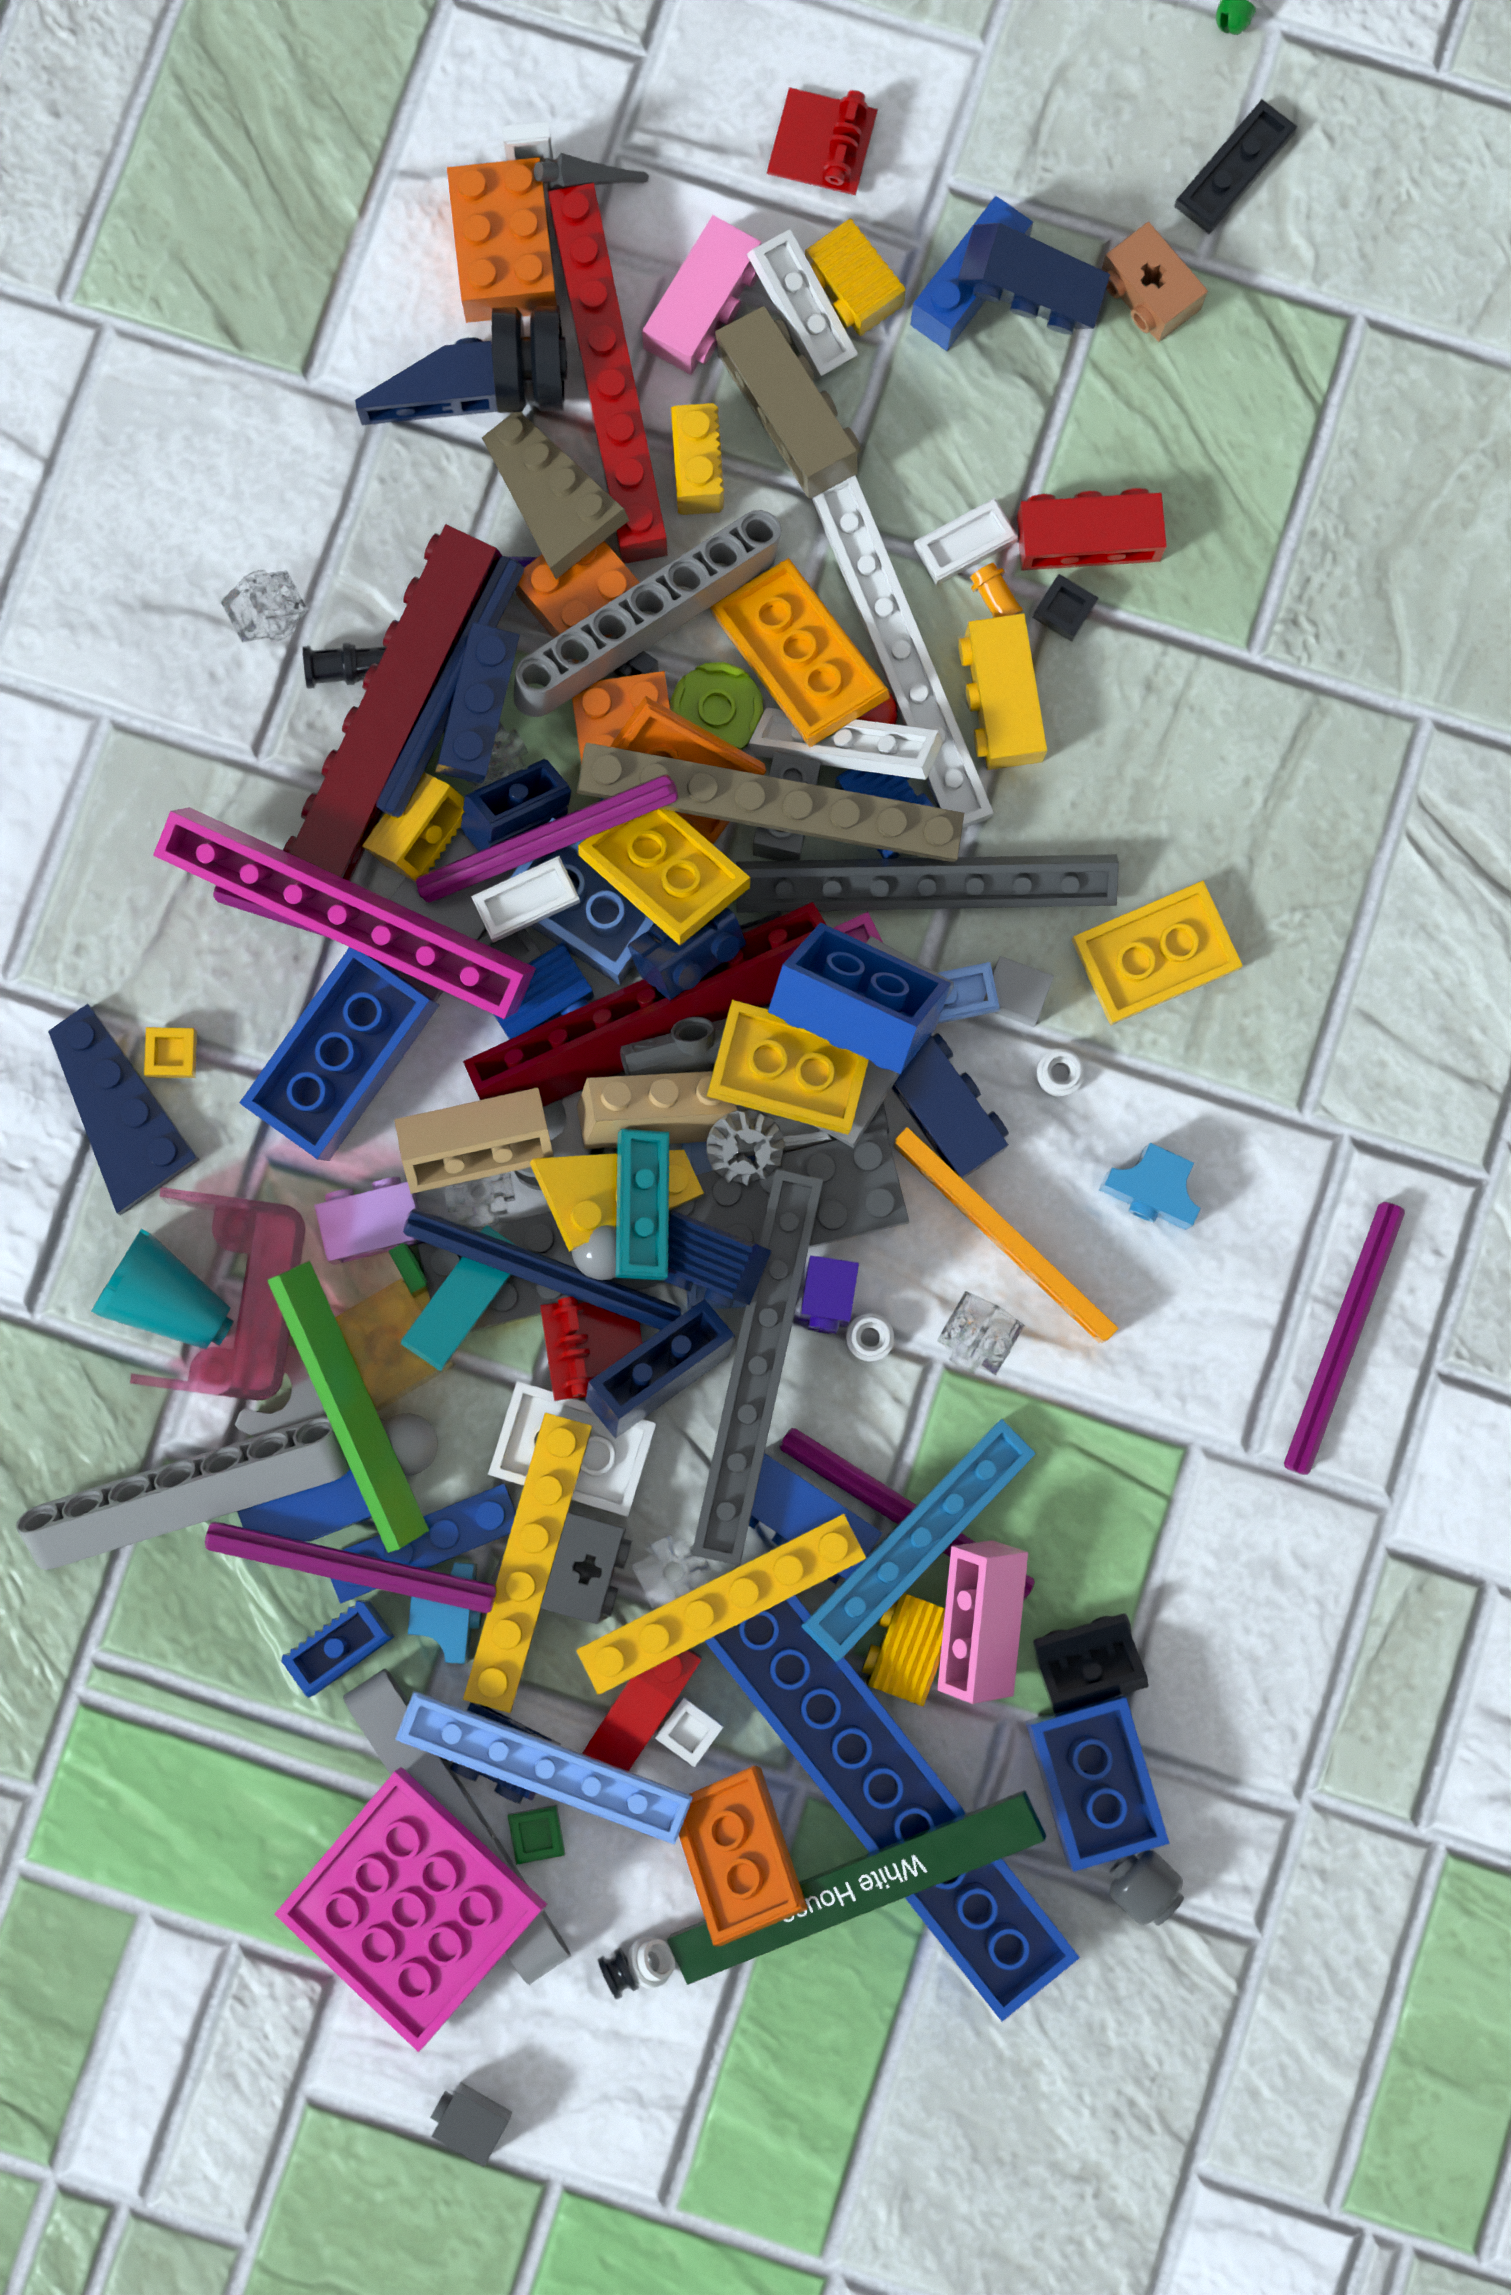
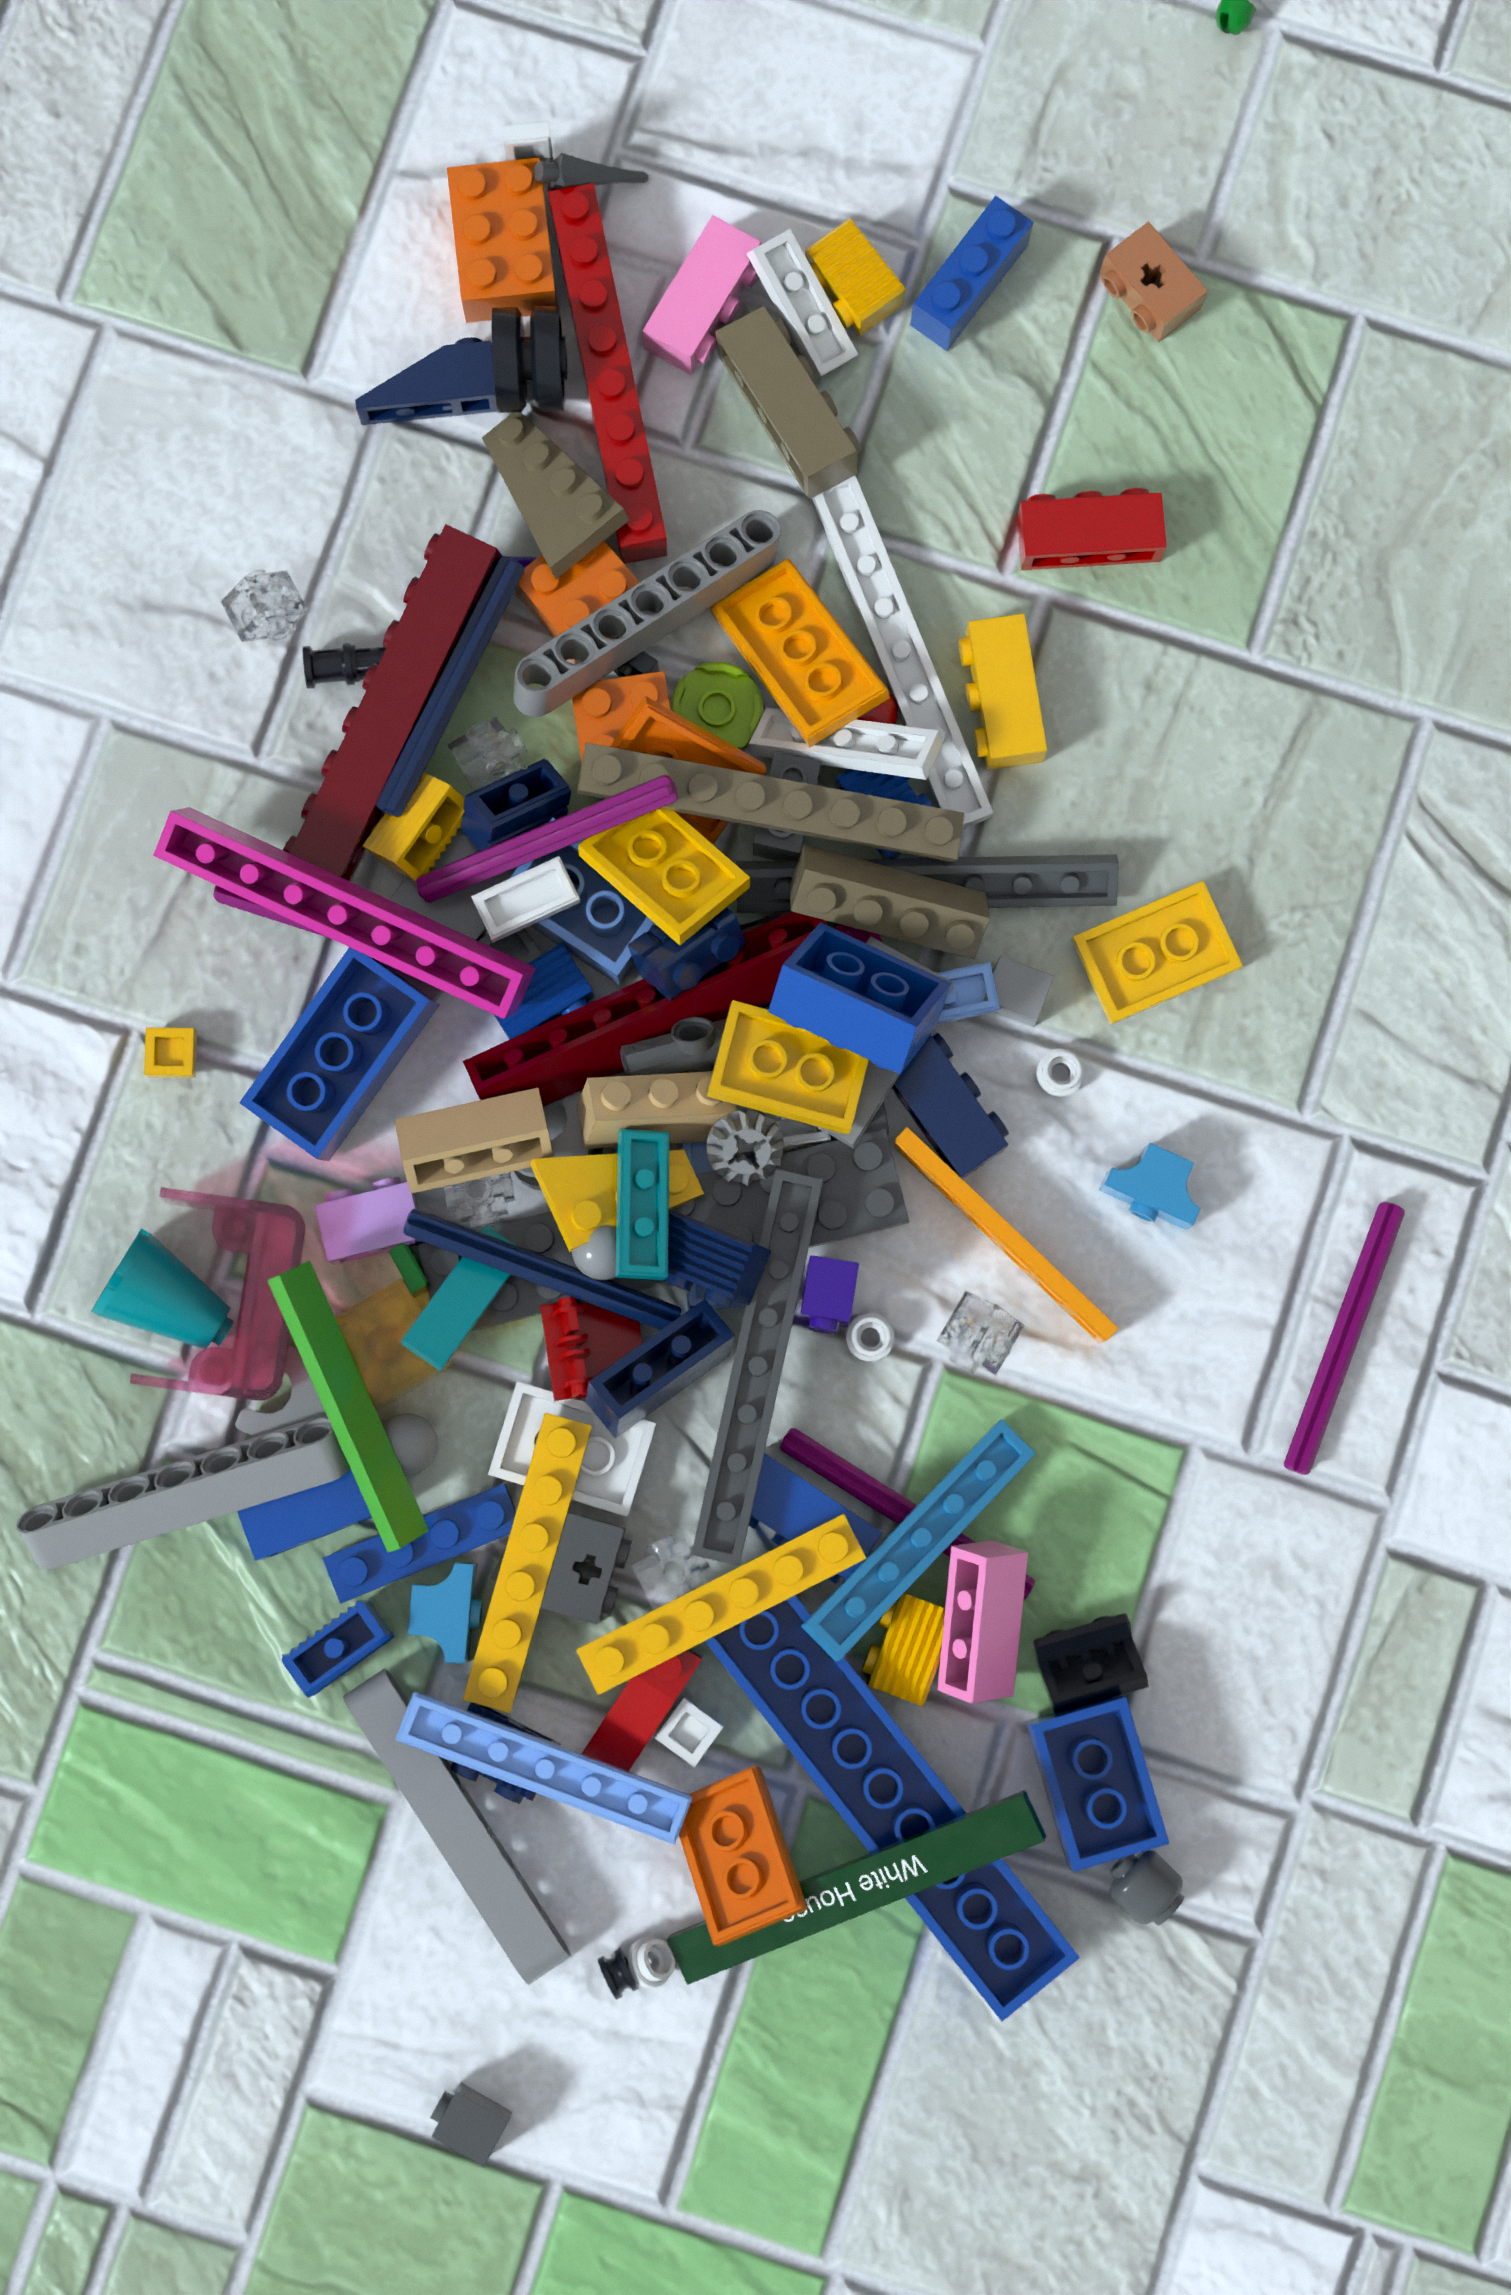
dark blue wing [48,1003,199,1215] -> none
magenta axle [205,1522,497,1613] -> none
dark pink plate [274,1767,547,2052] -> none
dark blue brick [435,622,520,784] -> none
green tile [507,1805,566,1865] -> none
yellow brick [671,403,724,515] -> none
red hinge [767,87,878,196] -> none
white tile [913,498,1018,586] -> none
dark blue brick [958,223,1110,335] -> none
light orange pin [970,562,1023,618] -> none
black plate [1032,574,1098,641] -> none
black tile [1174,99,1298,235] -> none
none -> dark tan brick [789,844,990,960]

